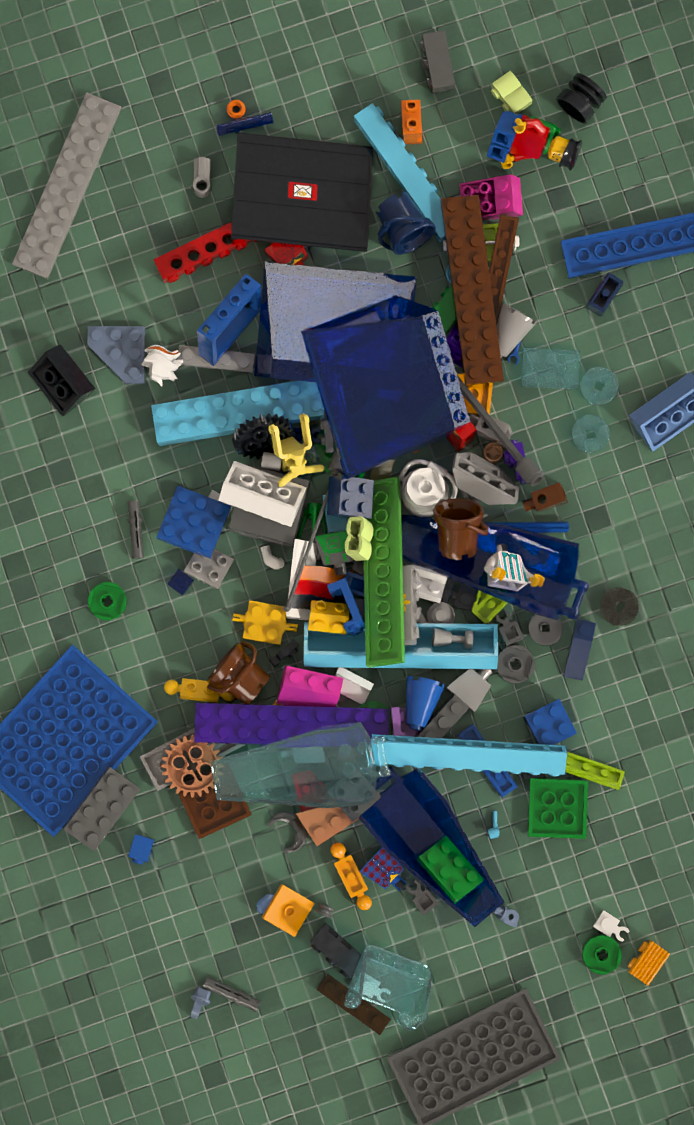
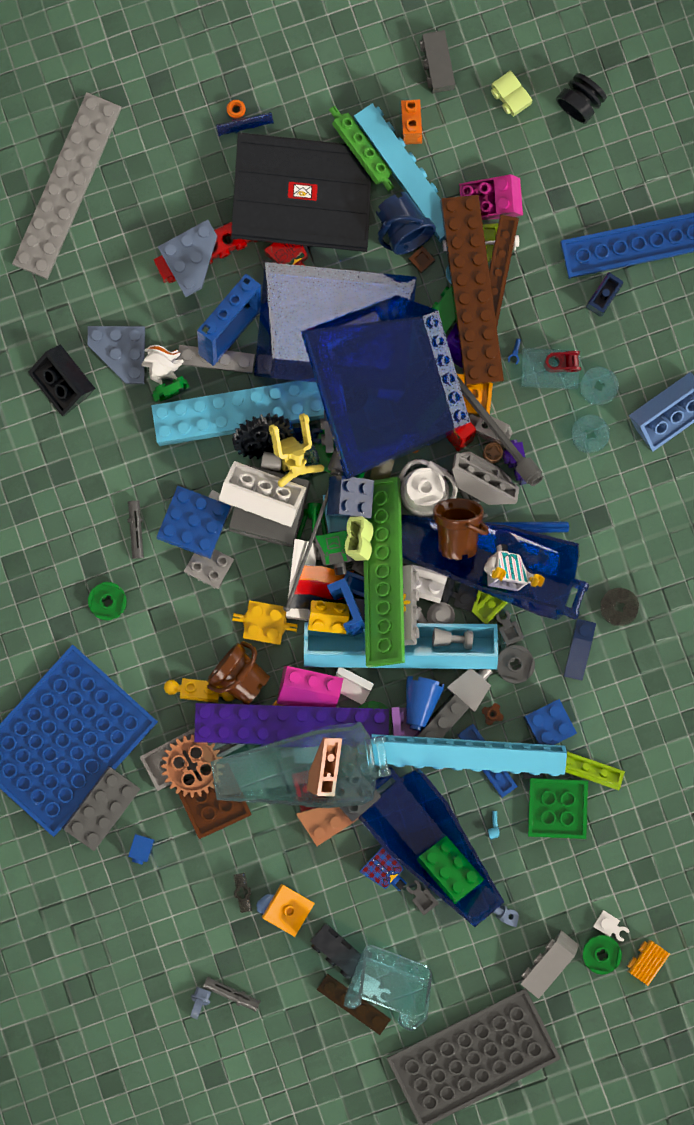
clear blue plate [167,569,194,596] -> none
light grey piece [193,157,211,198] -> none
white arm [261,545,285,570] -> none
dark grey piece [268,811,307,853] -> none
black plate [269,639,299,667] -> none
dark grey bush [315,902,335,918] -> none
light orange plate [330,843,372,910] -> none
piece [487,111,582,171] -> none
light grey cone [496,303,537,358] -> none
reddish brown torso [522,482,568,512] -> none
dark grey piece [529,611,563,645] -> none
none -> green plate [152,376,190,403]
none -> sand blue plate [158,220,217,297]
none -> clear smoke axle [233,872,252,913]
none -> nougat slope [307,737,342,796]
none -> bright green plate [329,106,395,192]
none -> reddish brown tile [408,246,435,273]
none -> reddish brown plate [482,703,504,725]
none -> light grey wedge [521,930,579,999]
none -> dark red piece [543,350,581,373]

